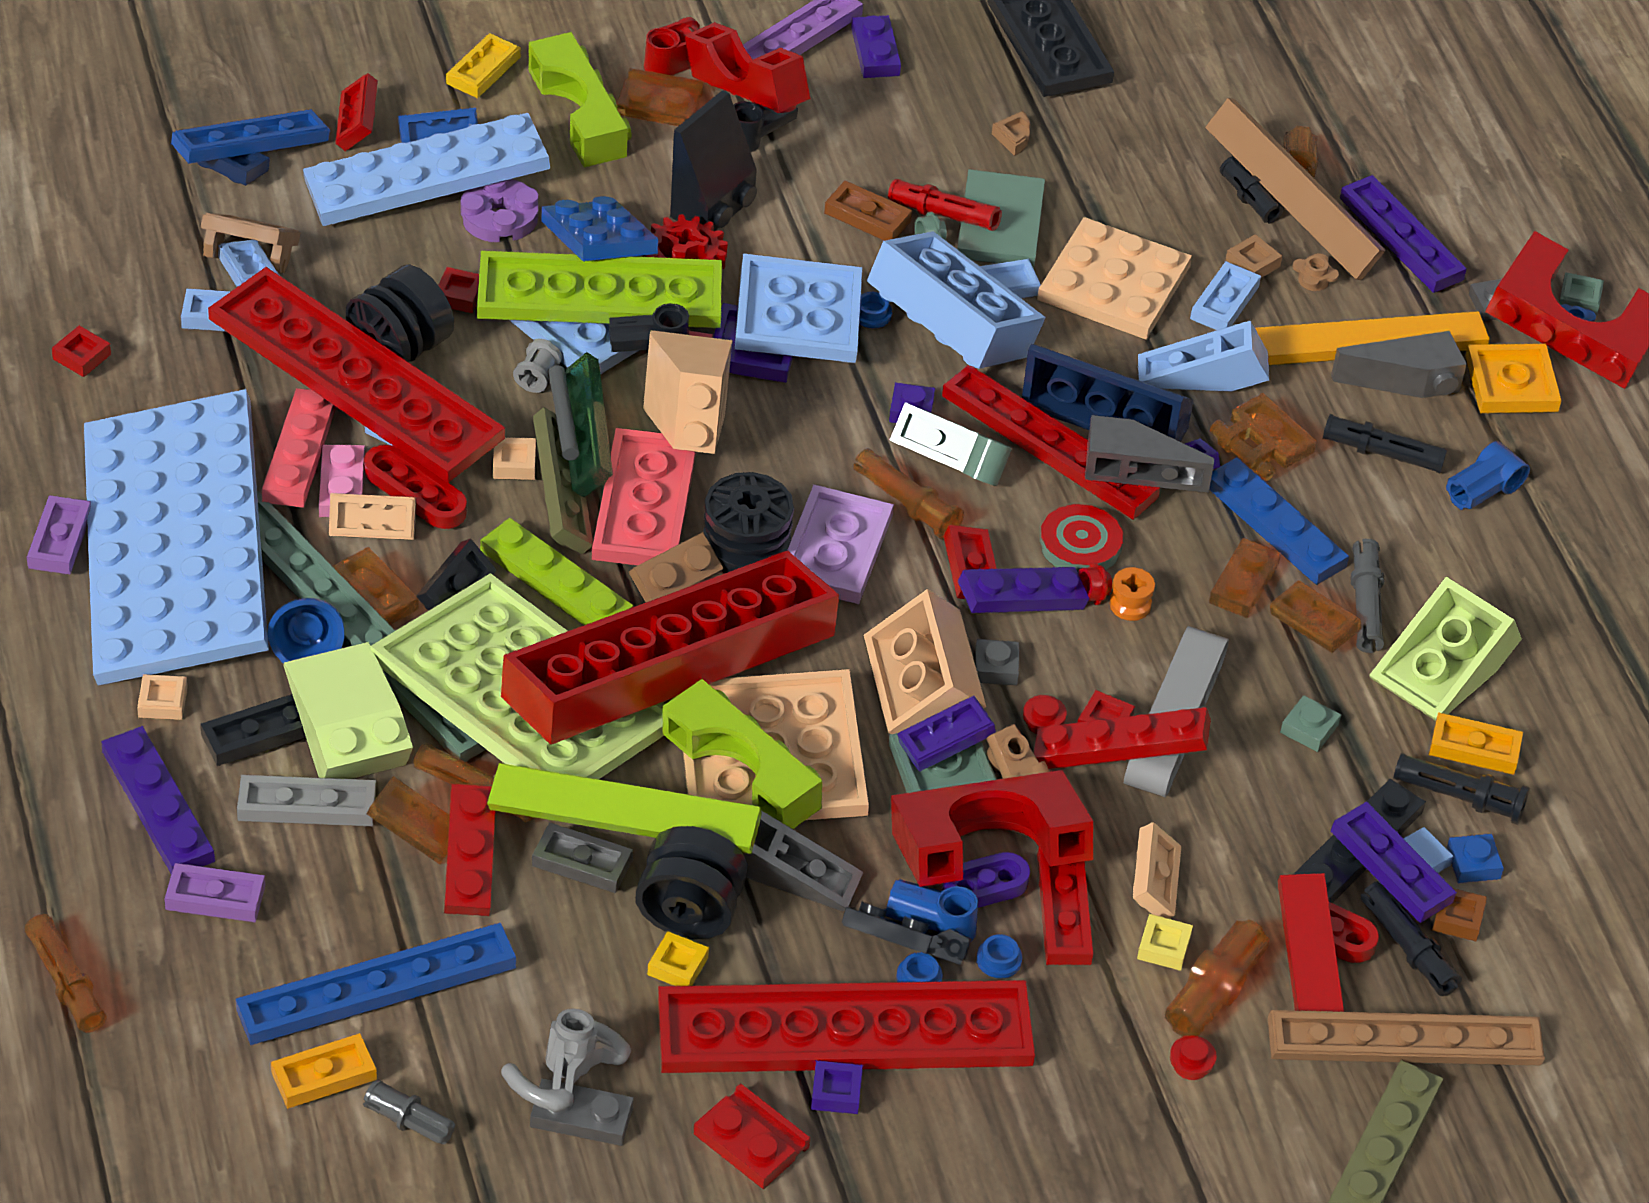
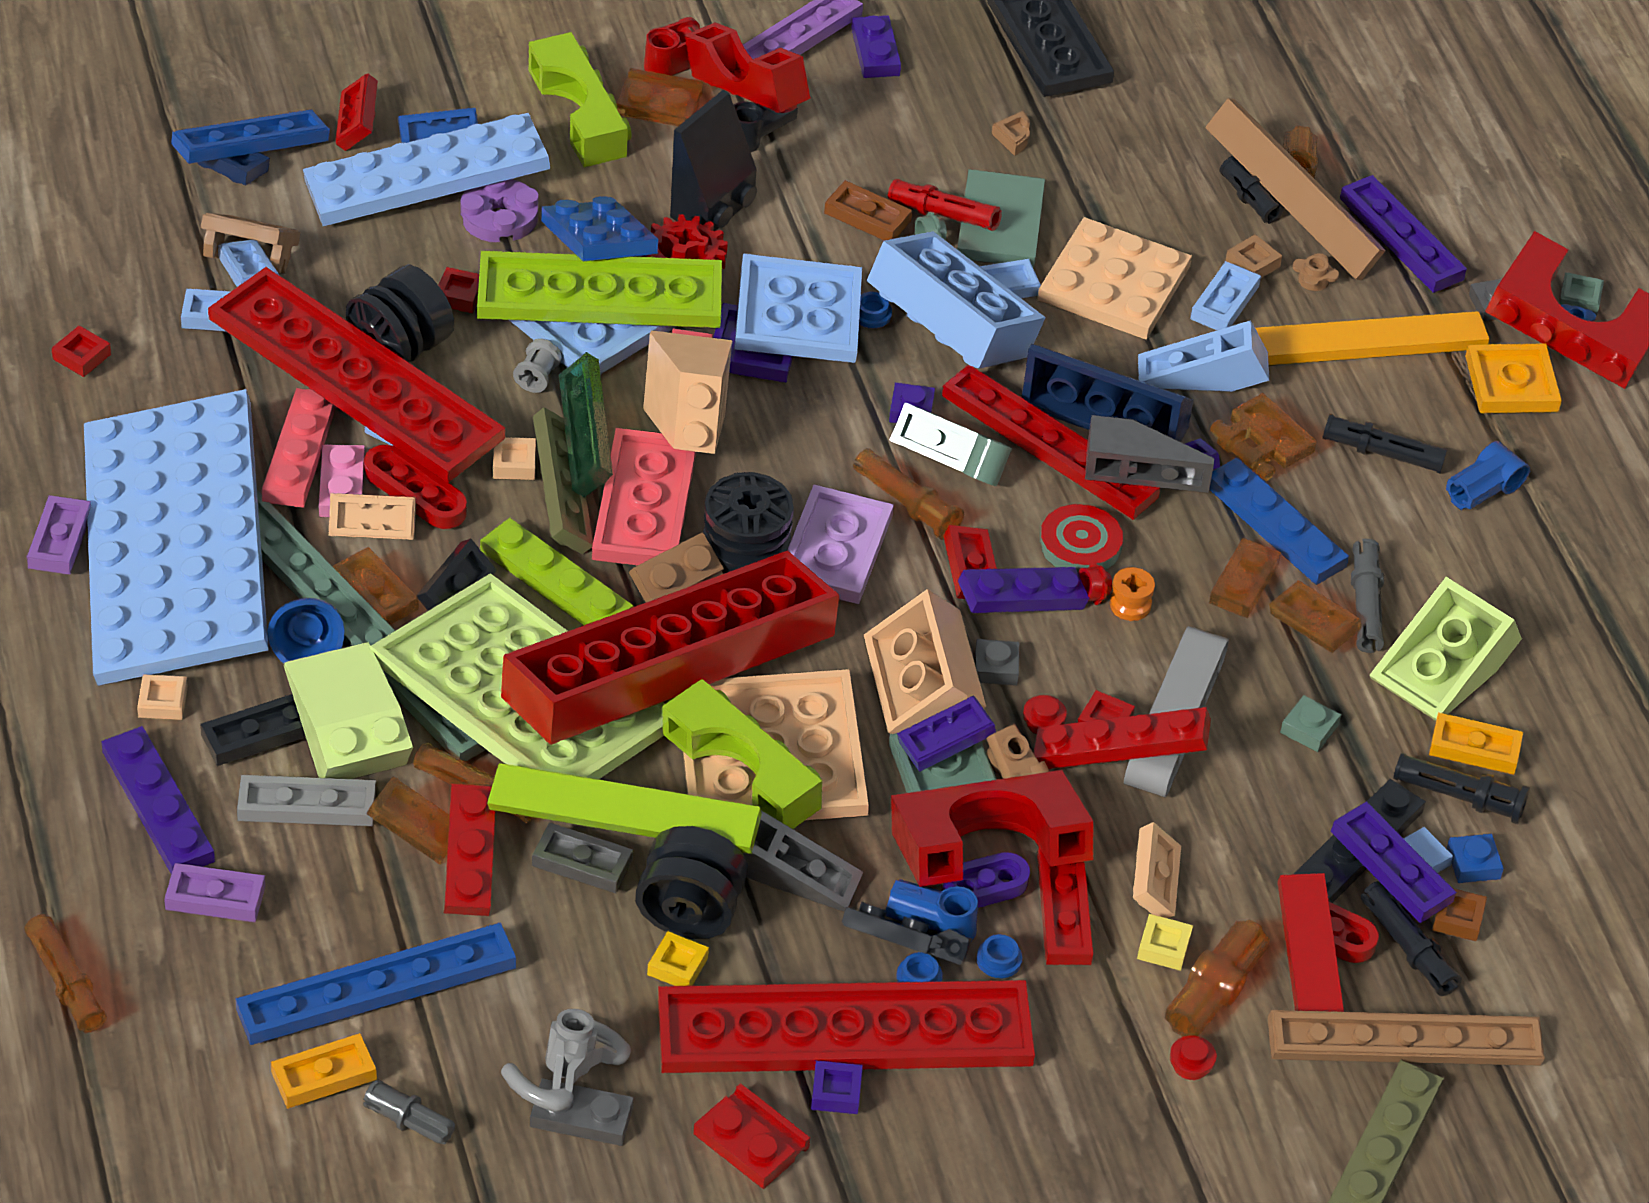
yellow plate [446,33,521,99] -> none
dark grey bar [549,365,579,460] -> none
black piece [609,303,689,352] -> none
flat silver slope [1331,331,1466,398] -> none

